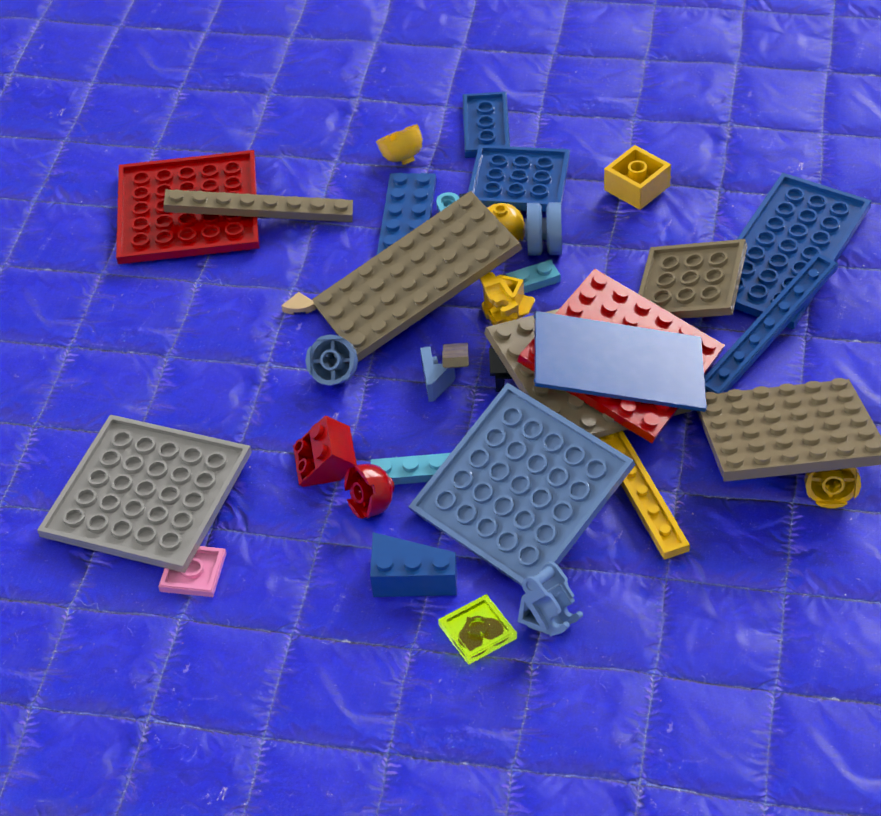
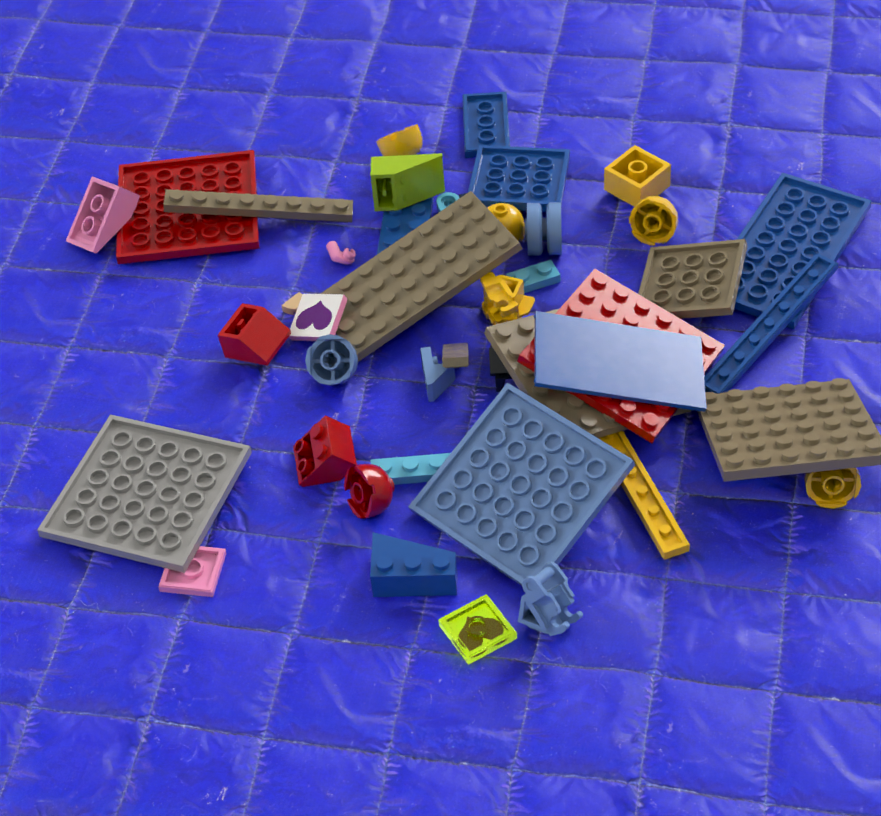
none -> bright pink slope [66,176,140,254]
none -> red slope [218,303,291,366]
none -> tile [289,294,348,341]
none -> bright pink arm [326,241,356,265]
none -> lime slope [370,153,445,211]
none -> yellow cylinder [629,196,678,245]

